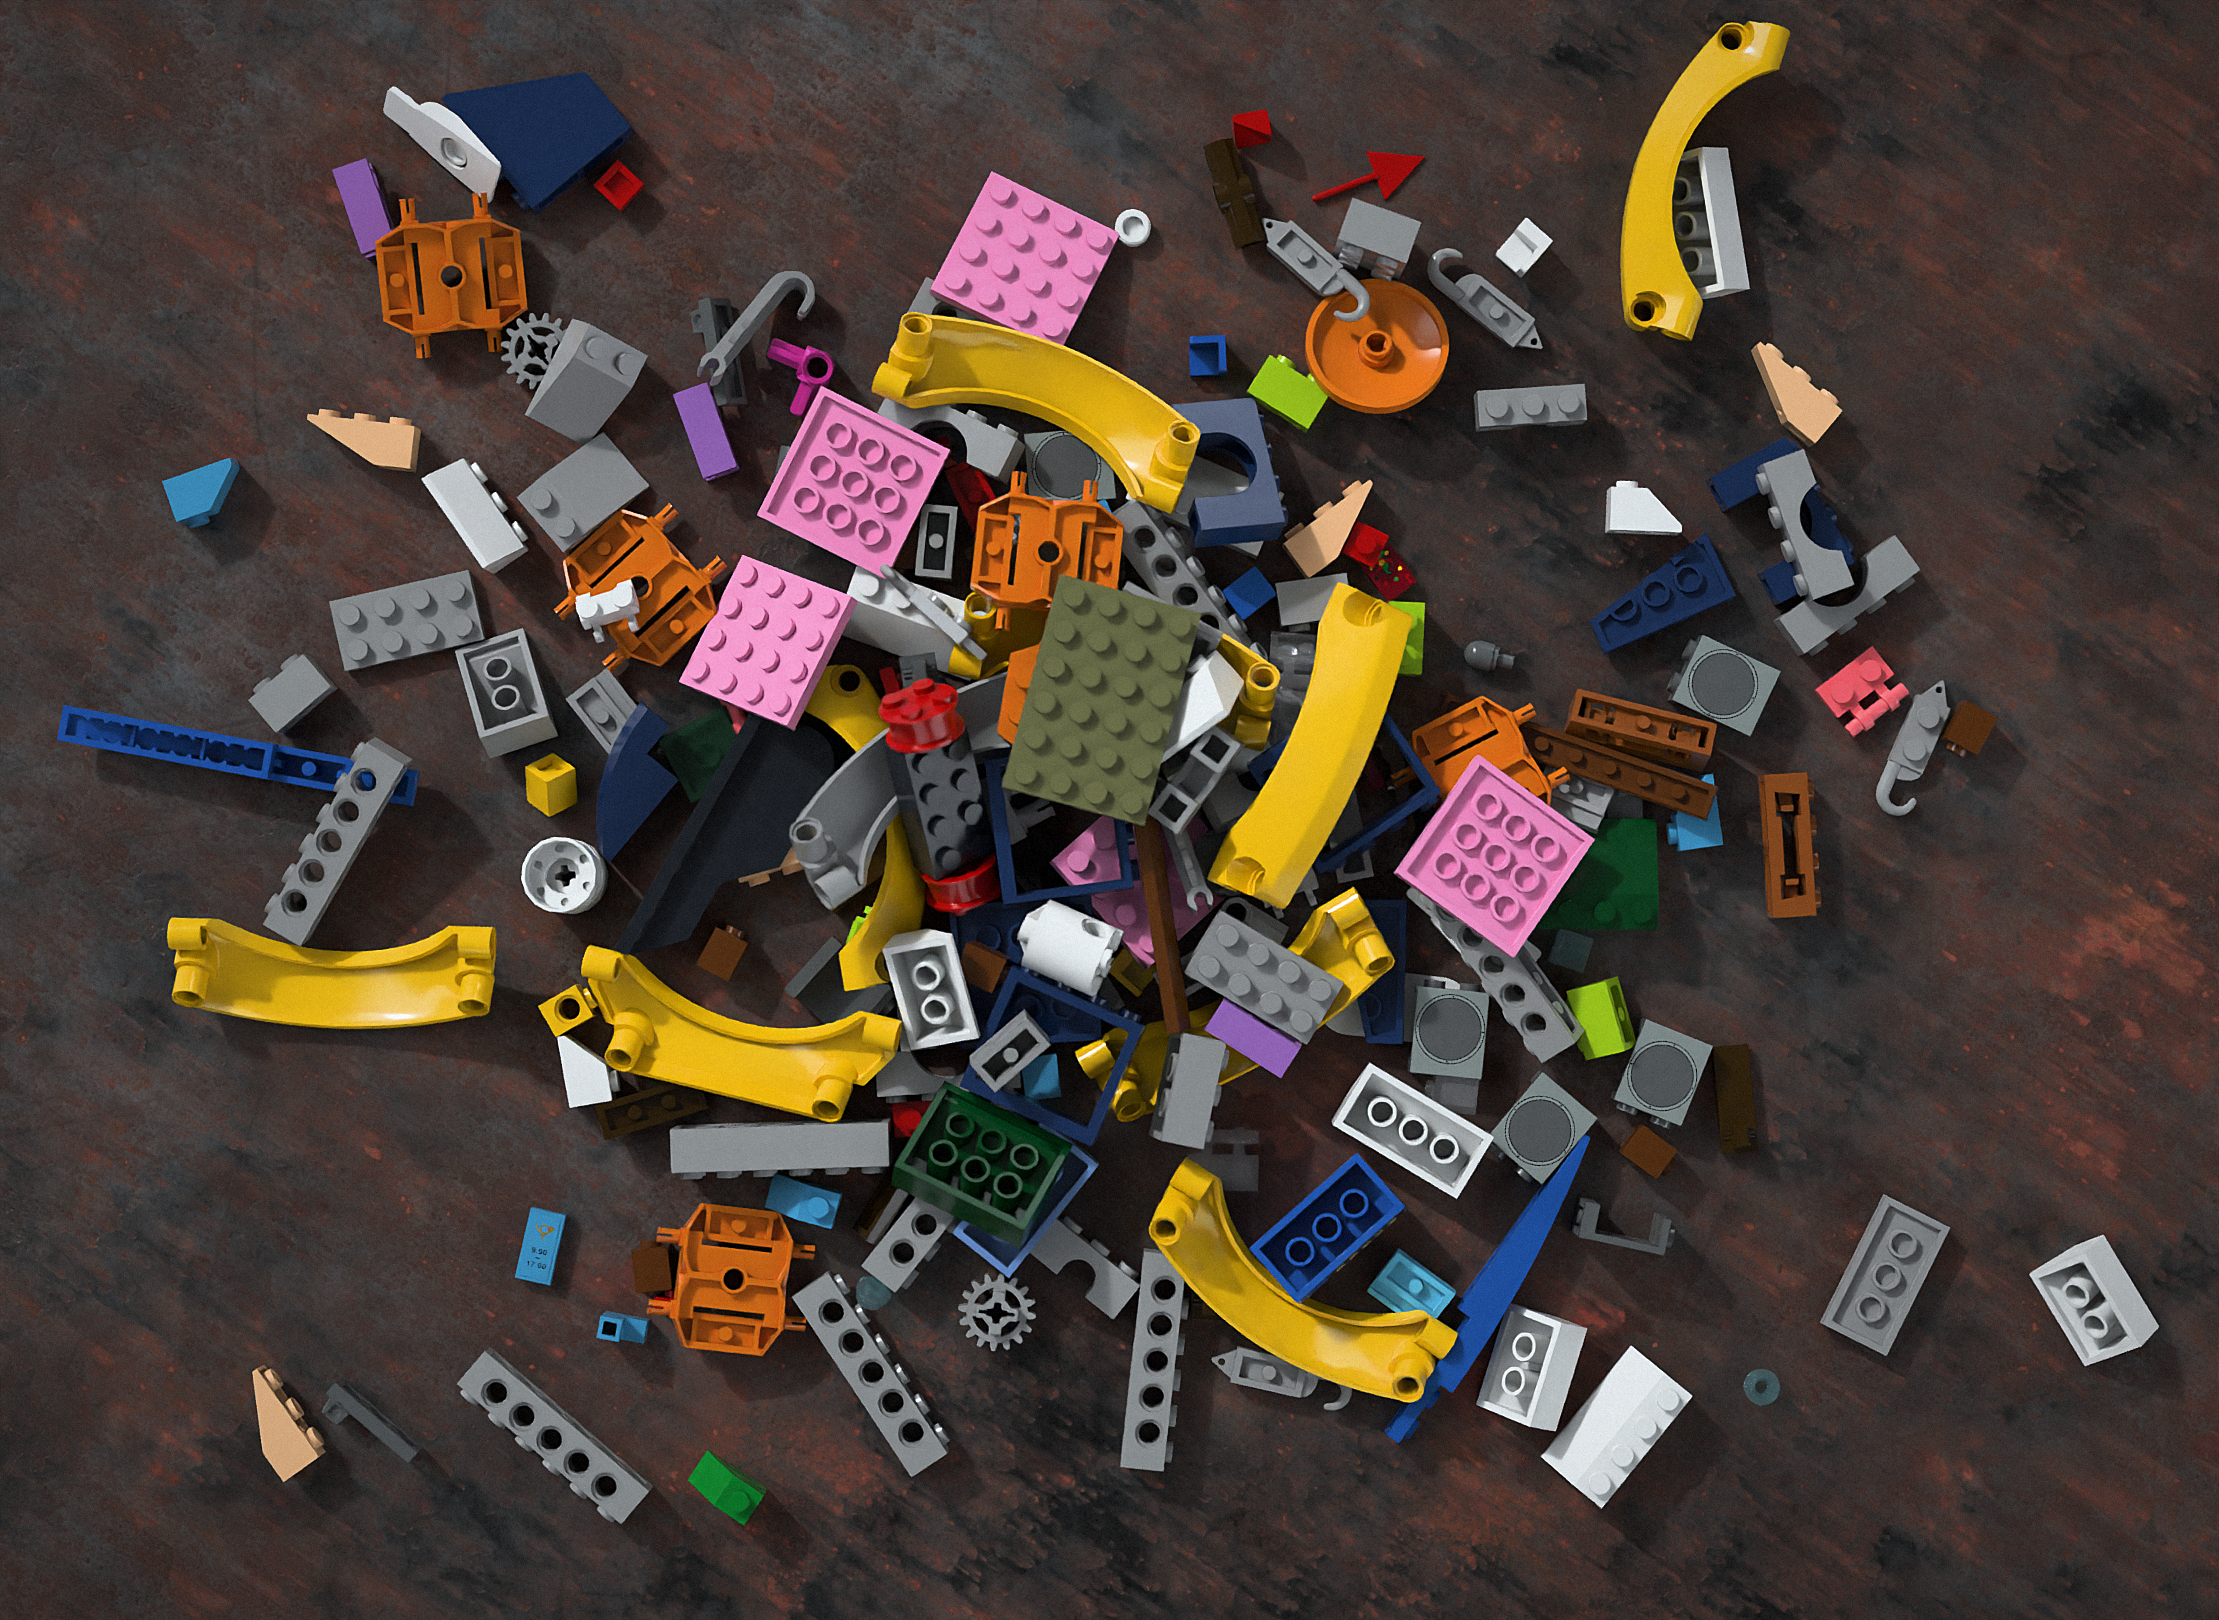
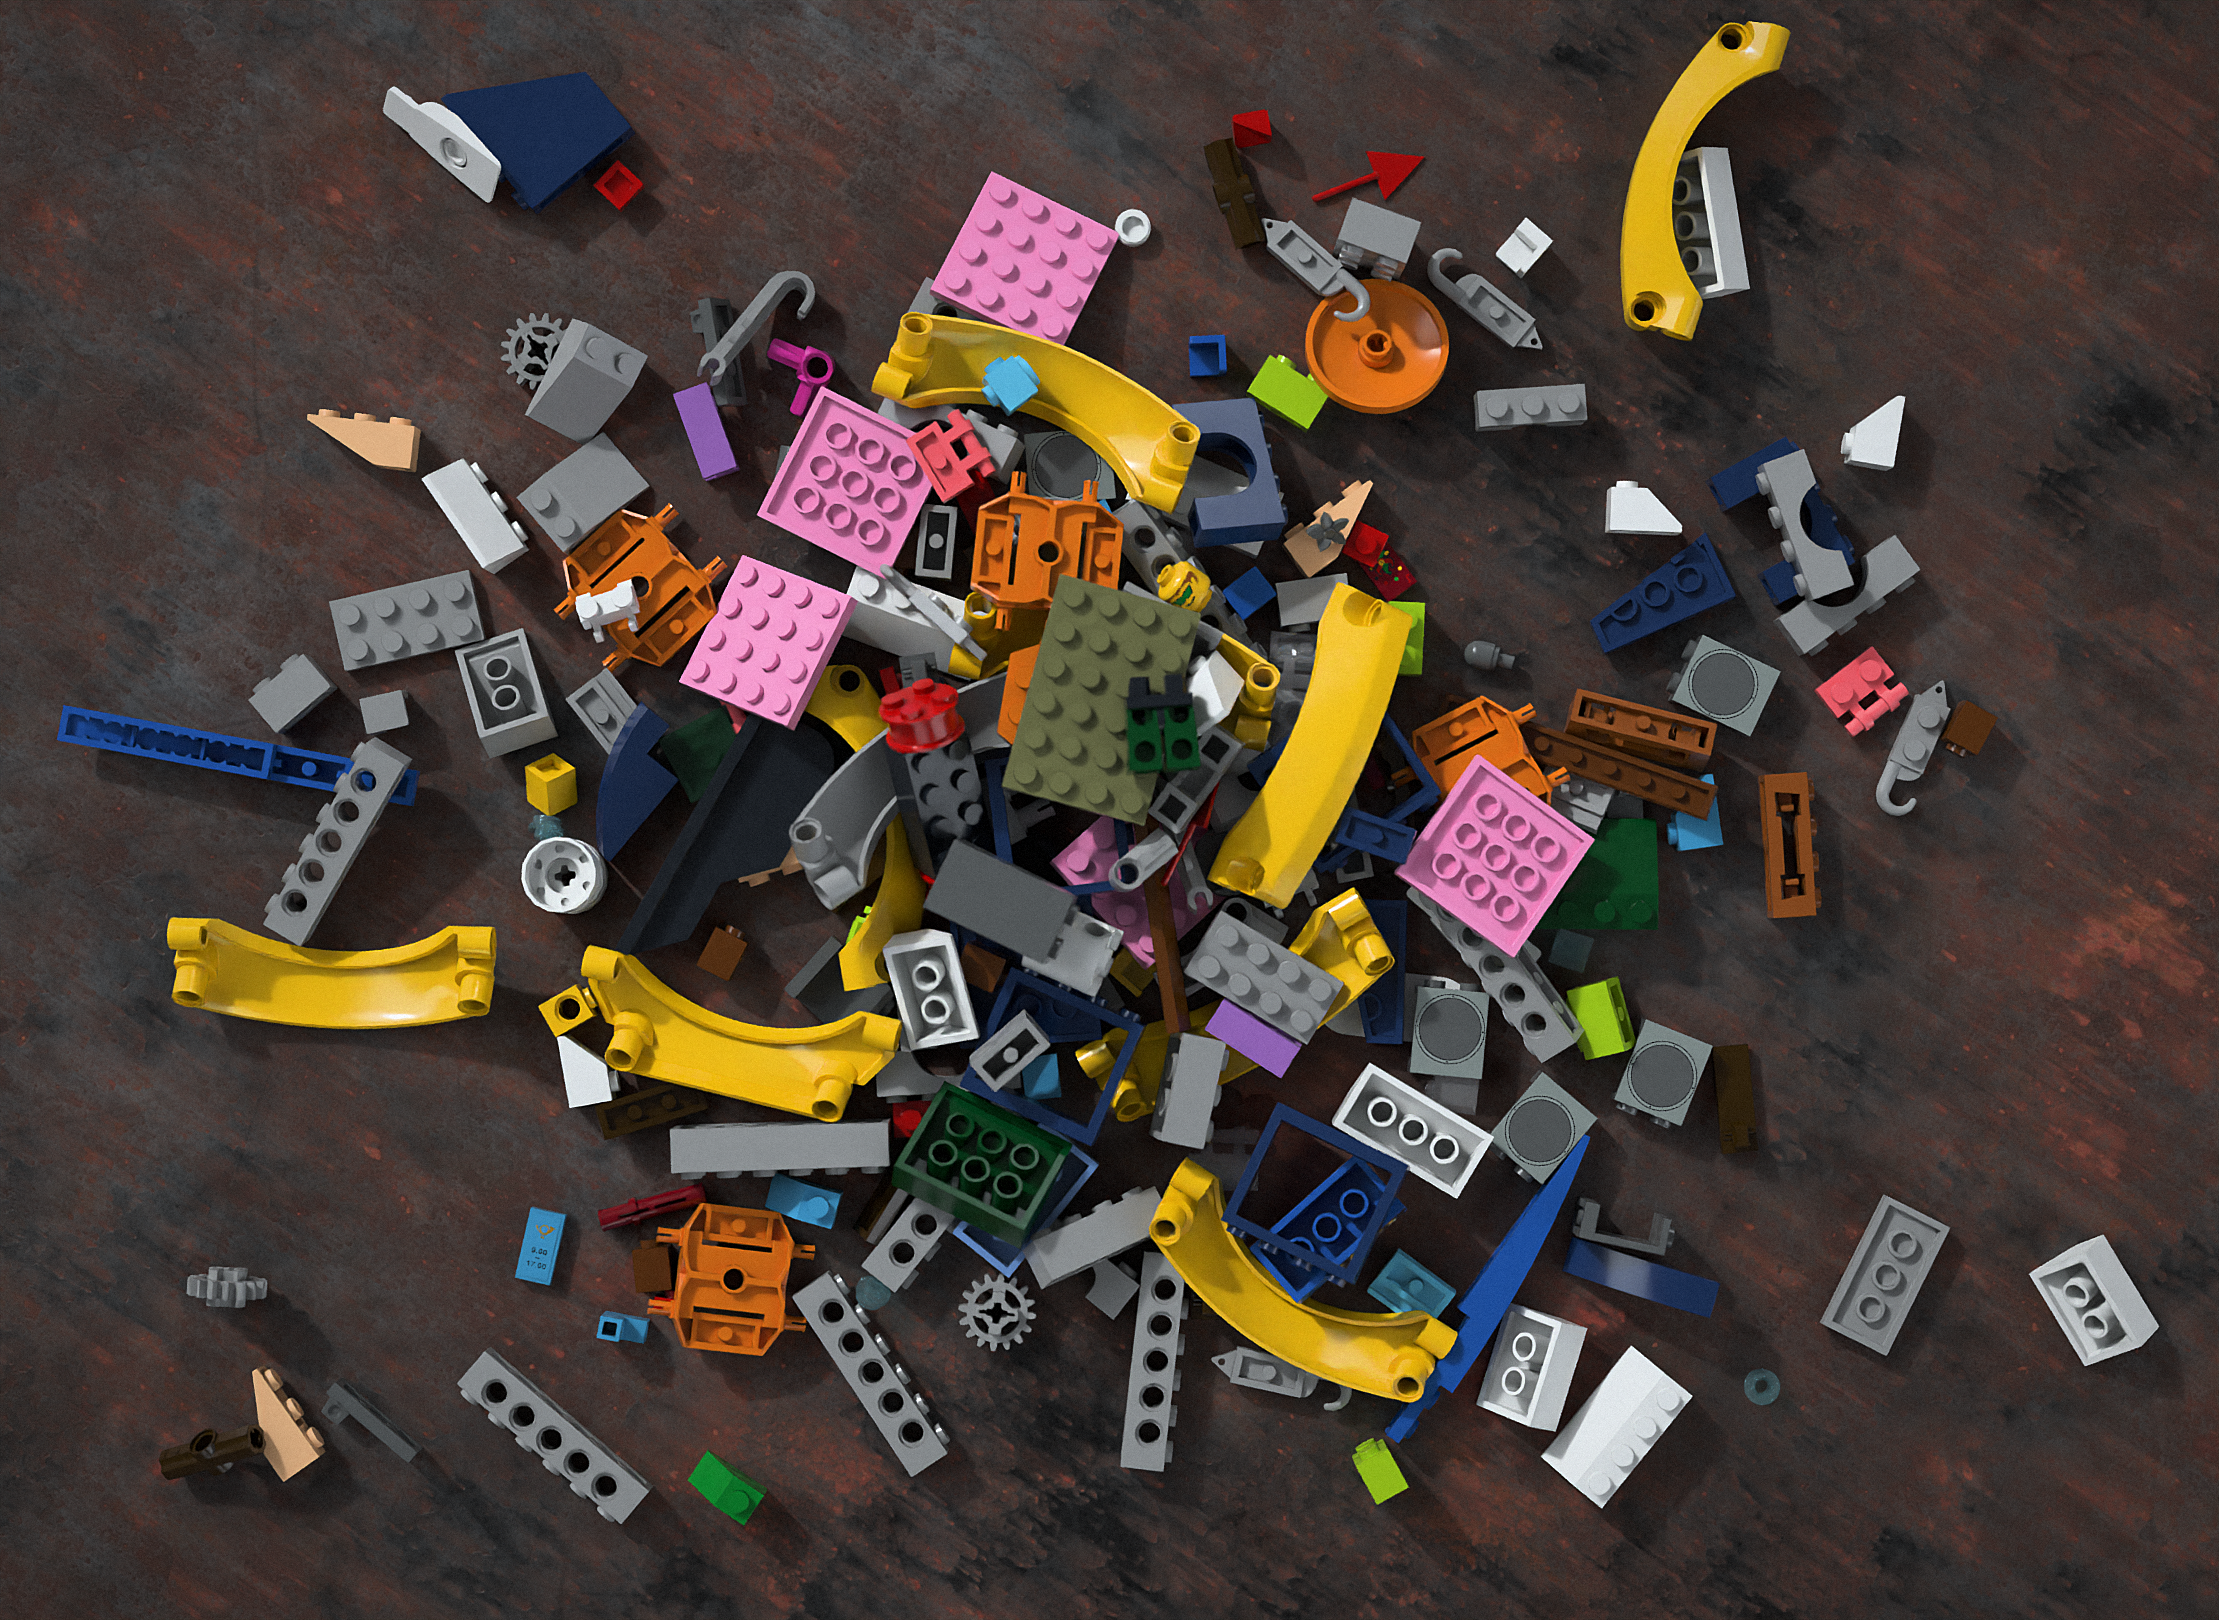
dark azure slope [162,458,240,528] -> none
medium lavender piece [332,158,395,260] -> none
orange piece [375,192,528,358] -> none
reddish brown brick [1617,1123,1677,1179] -> none
light nougat slope [1751,342,1843,447] -> none
none -> dark brown piece [158,1423,267,1481]
none -> light grey gear [187,1266,268,1308]
none -> light grey panel [359,690,410,736]
none -> clear light blue plate [528,815,564,841]
none -> dark red pin [598,1182,708,1232]
none -> coral plate [905,409,996,503]
none -> dark grey slope [923,840,1080,964]
none -> medium azure brick [981,355,1040,416]
none -> light grey brick [1022,1186,1174,1289]
none -> light grey piece [1108,827,1179,892]
none -> dark green hips [1123,674,1201,775]
none -> yellow head [1157,561,1212,613]
none -> red piece [1160,779,1221,886]
none -> dark blue window [1221,1102,1411,1288]
none -> dark grey plant [1306,512,1349,552]
none -> dark blue plate [1335,807,1417,865]
none -> lime brick [1352,1438,1409,1505]
none -> dark blue slope [1562,1236,1720,1318]
none -> white slope [1841,396,1905,471]

